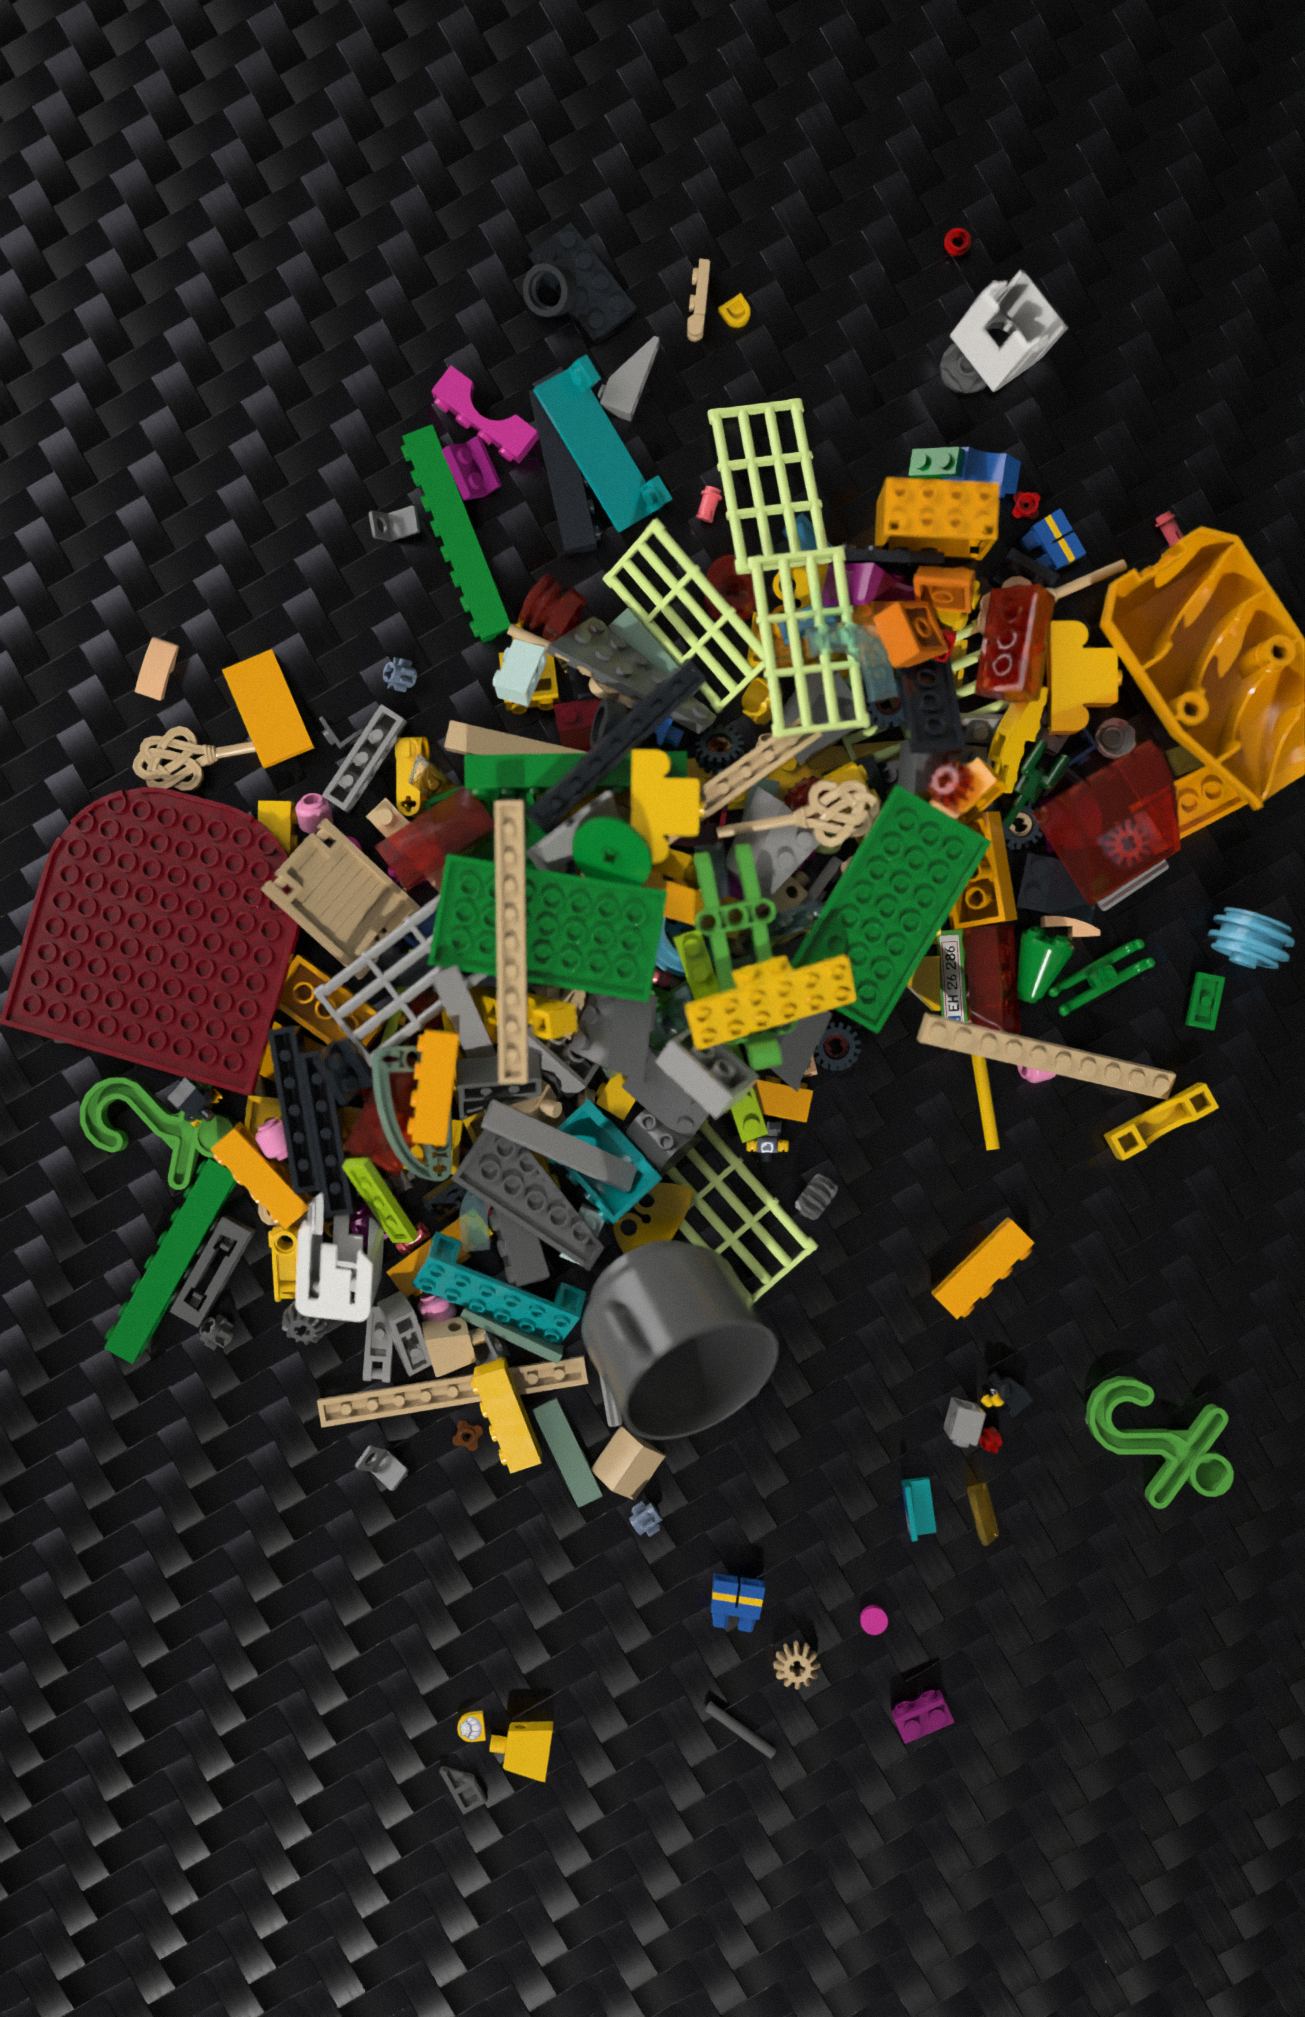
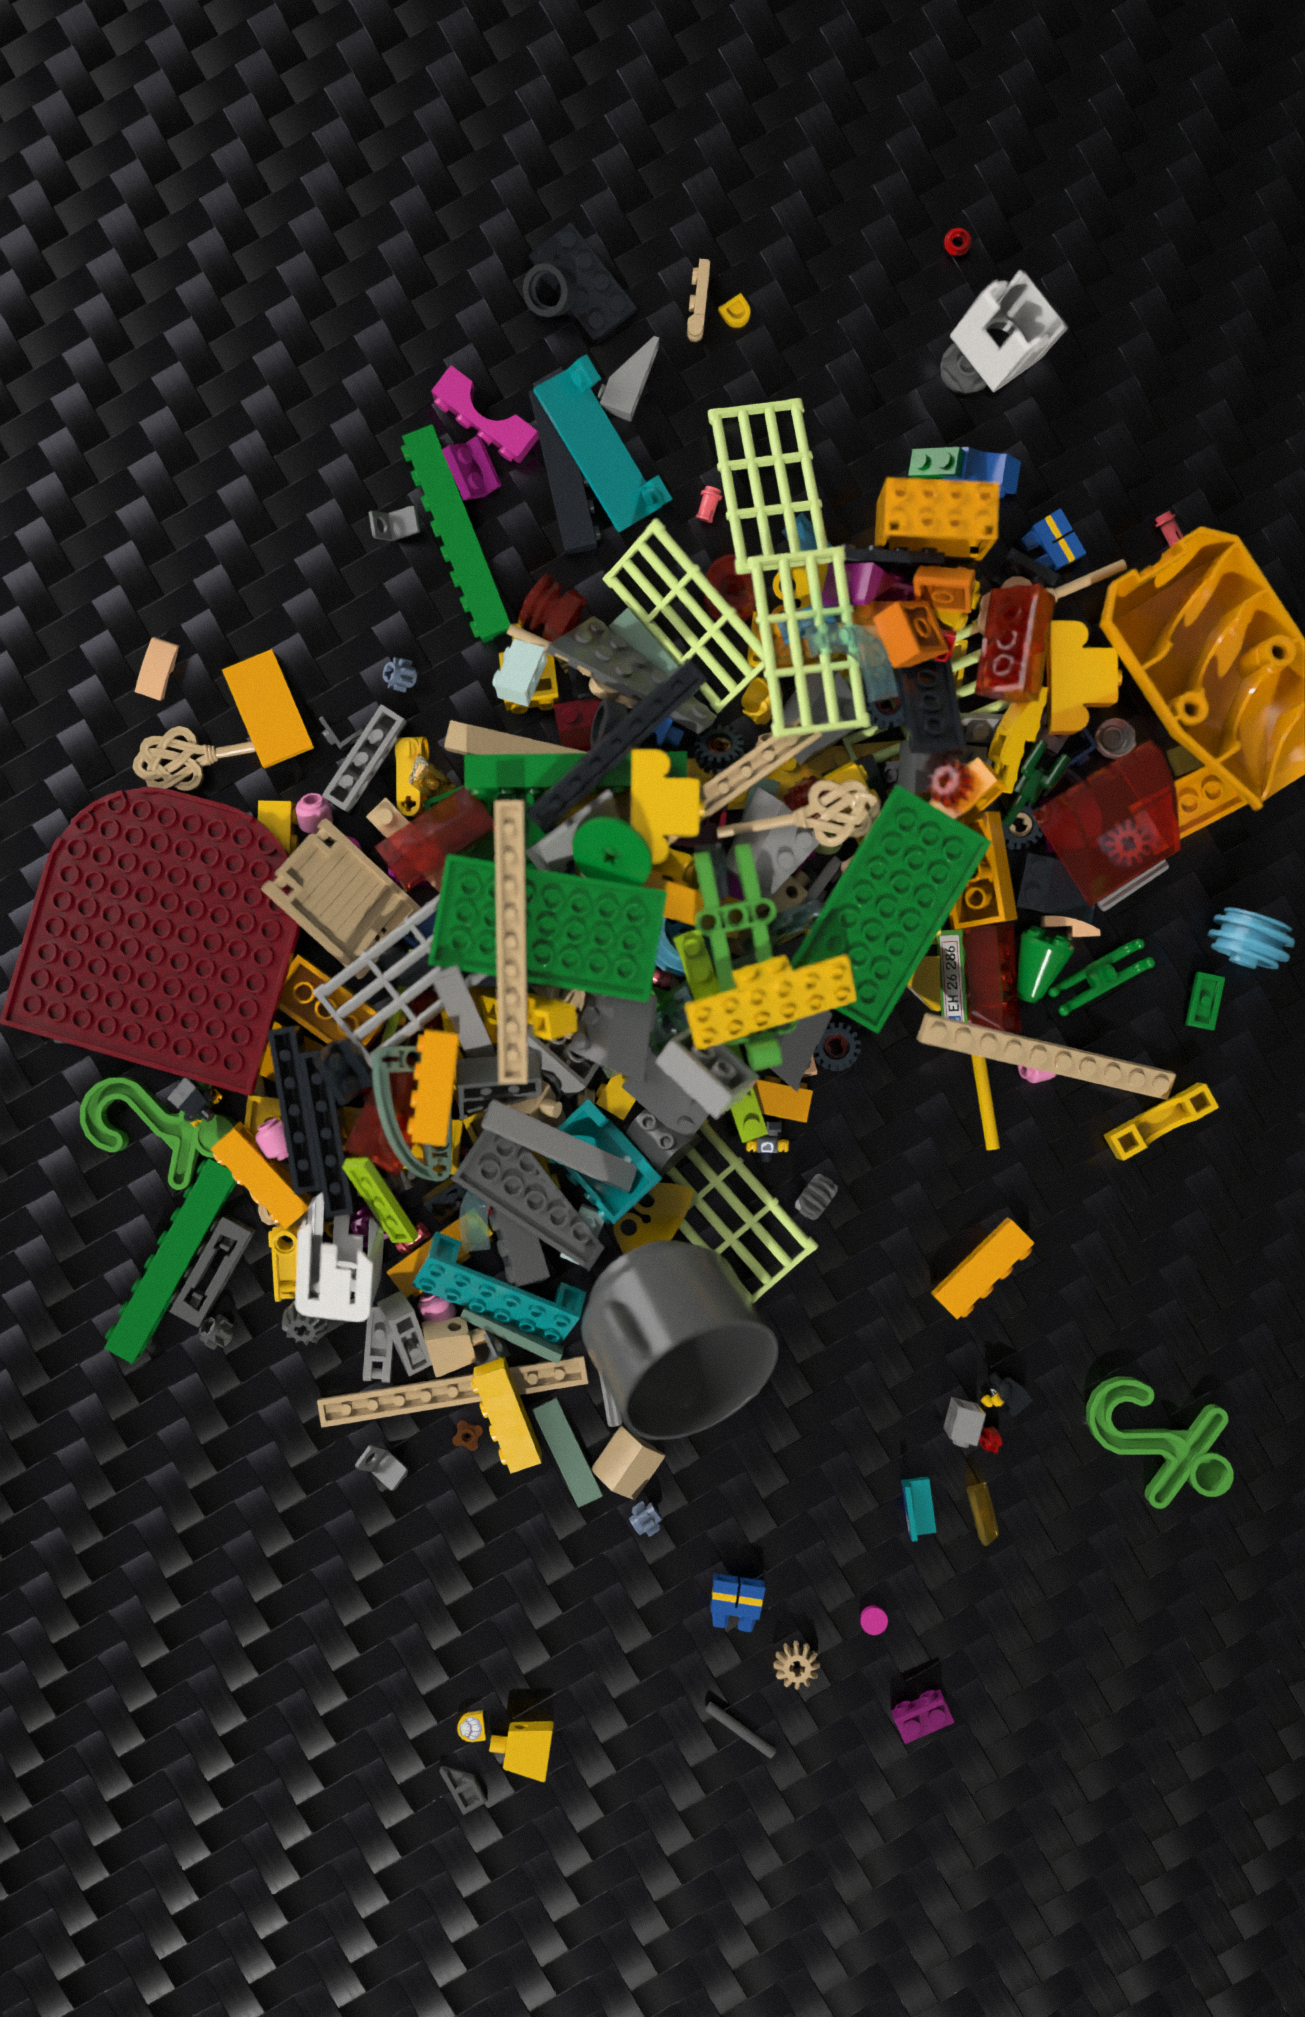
red plate [1012,491,1040,520] -> none

